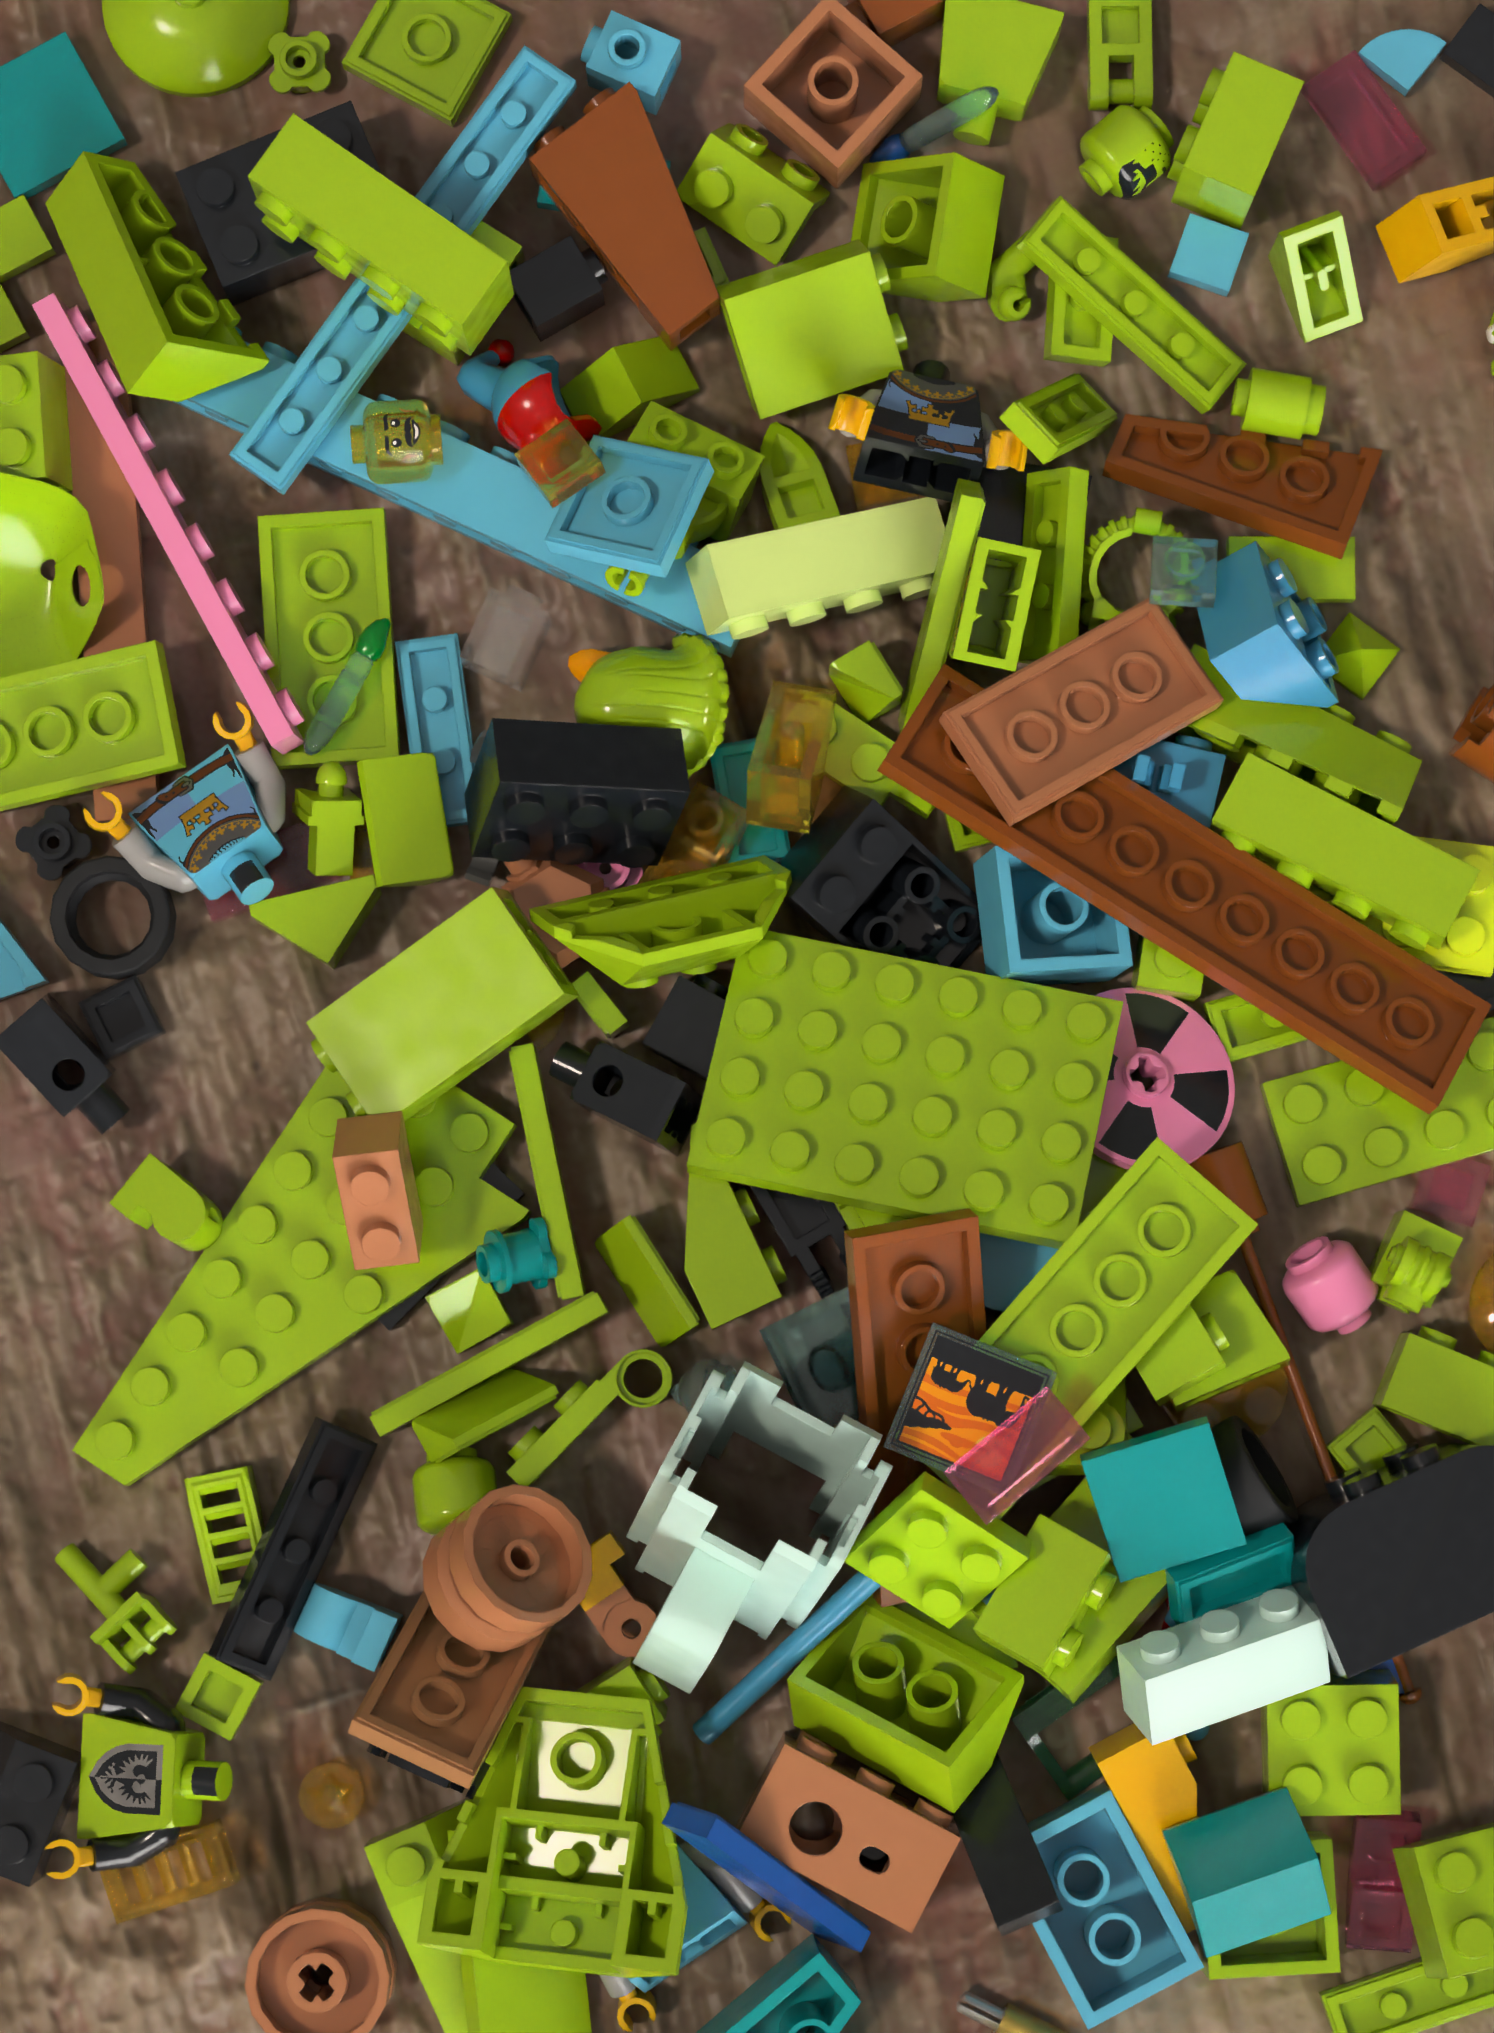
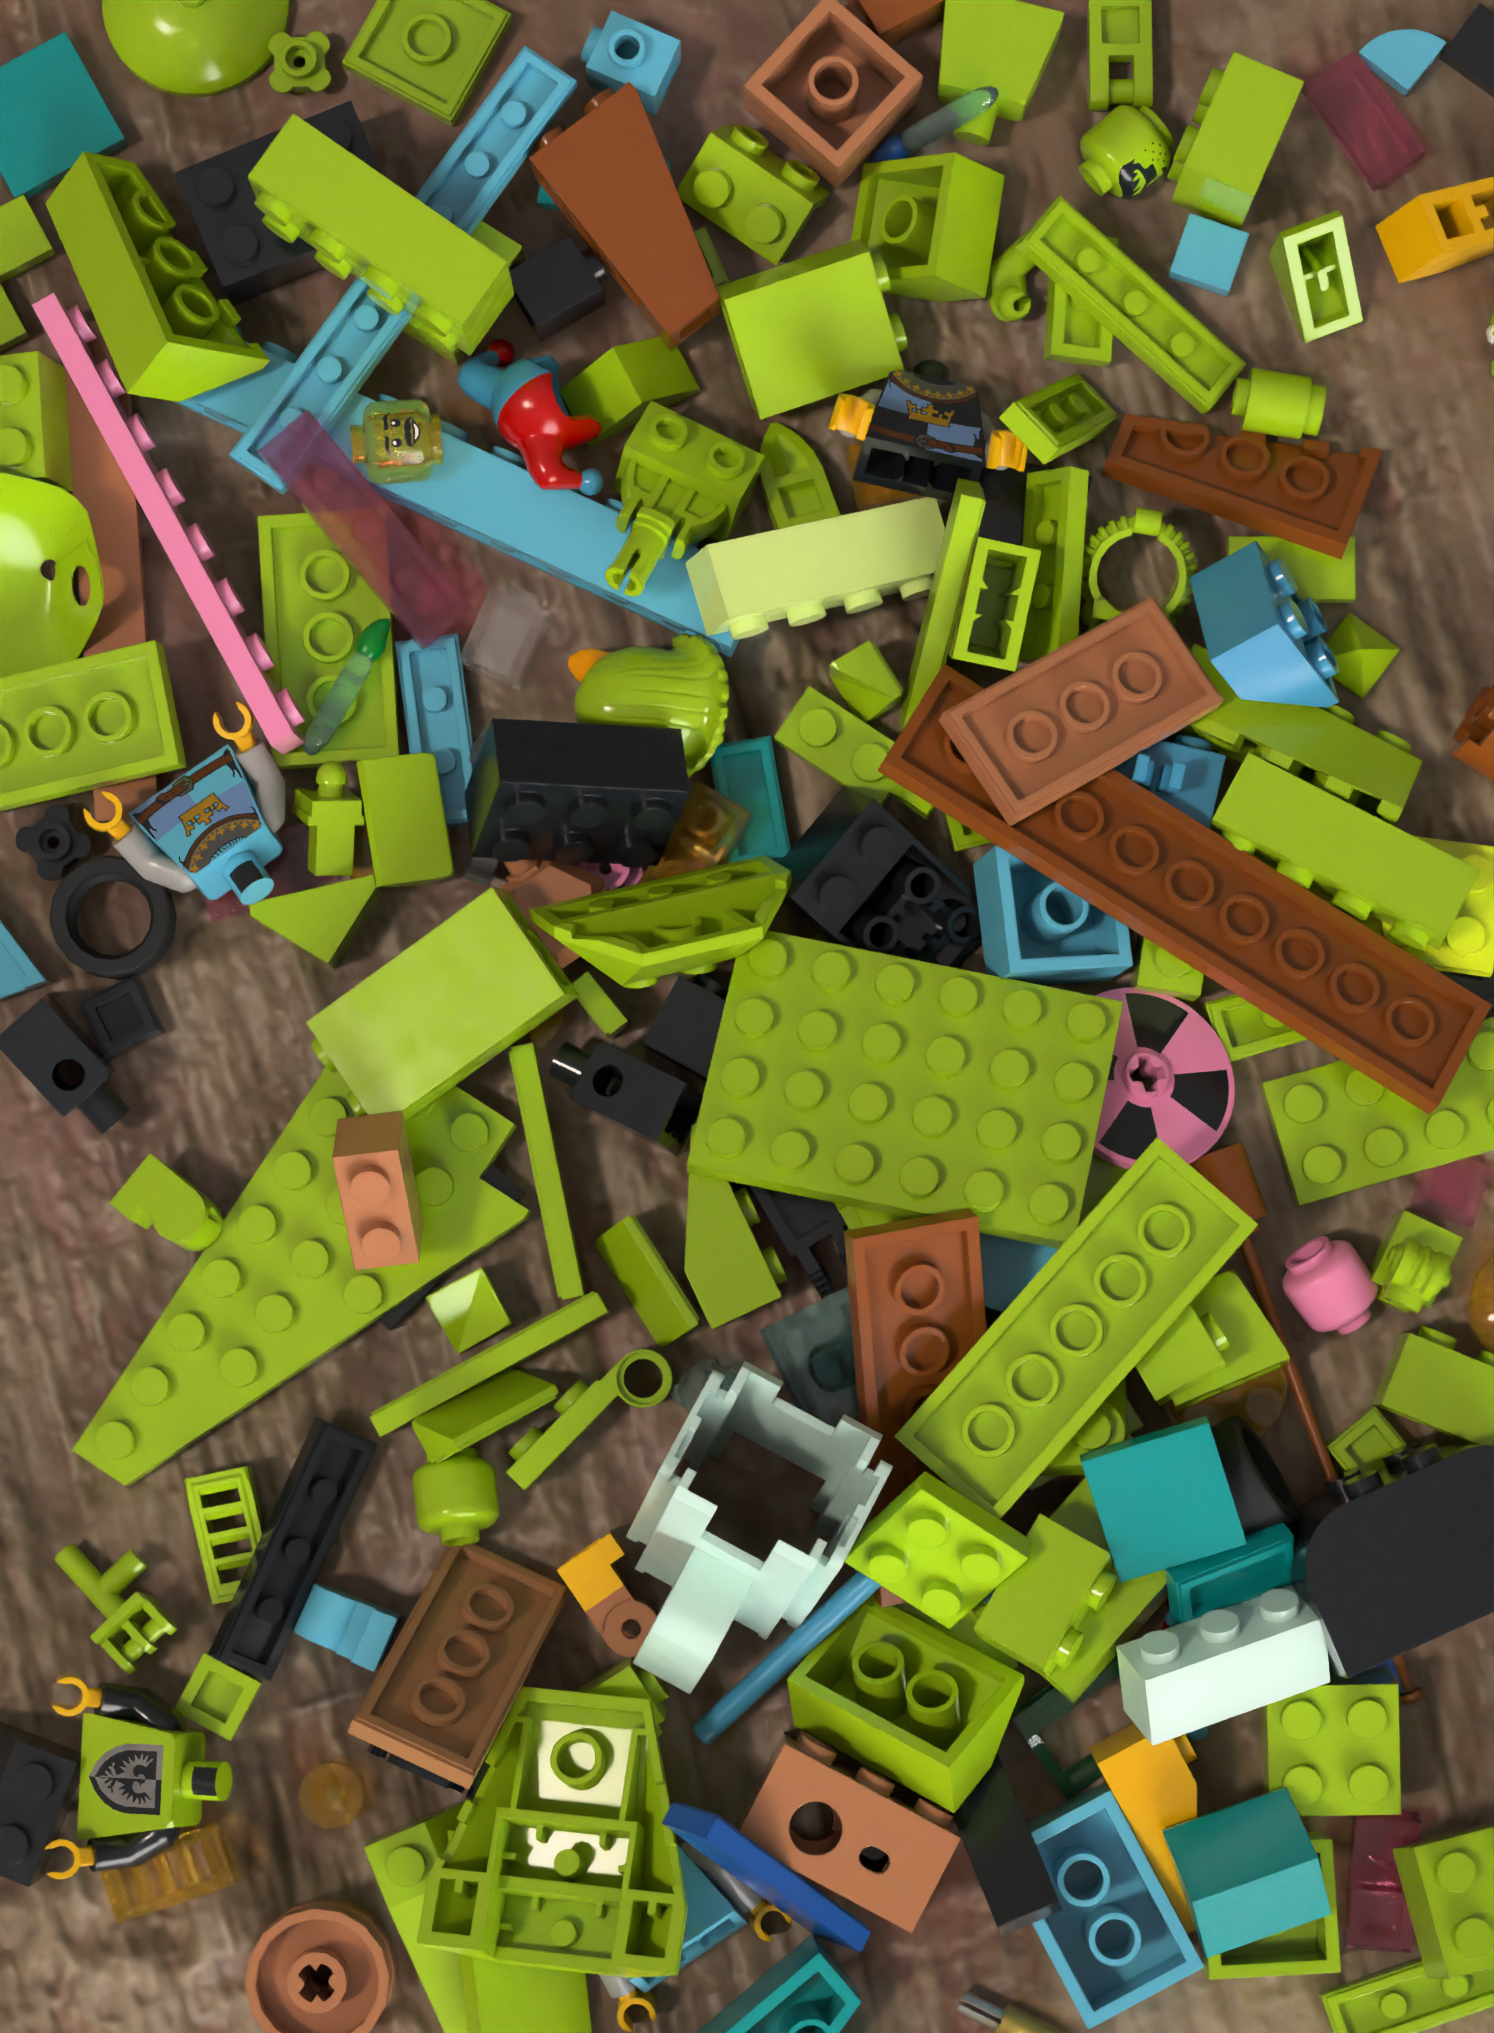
nougat wheel [423,1484,592,1652] -> none
teal brick [476,1217,558,1294] -> none
clear yellow tile [514,418,606,508] -> none
medium azure tile [544,435,714,578] -> none
clear yellow slope [746,681,836,834] -> none
tile [883,1323,1058,1498] -> none
clear pink tile [943,1386,1091,1525] -> none
clear light blue plate [1149,536,1218,608] -> none
none -> clear pink tile [256,410,472,649]

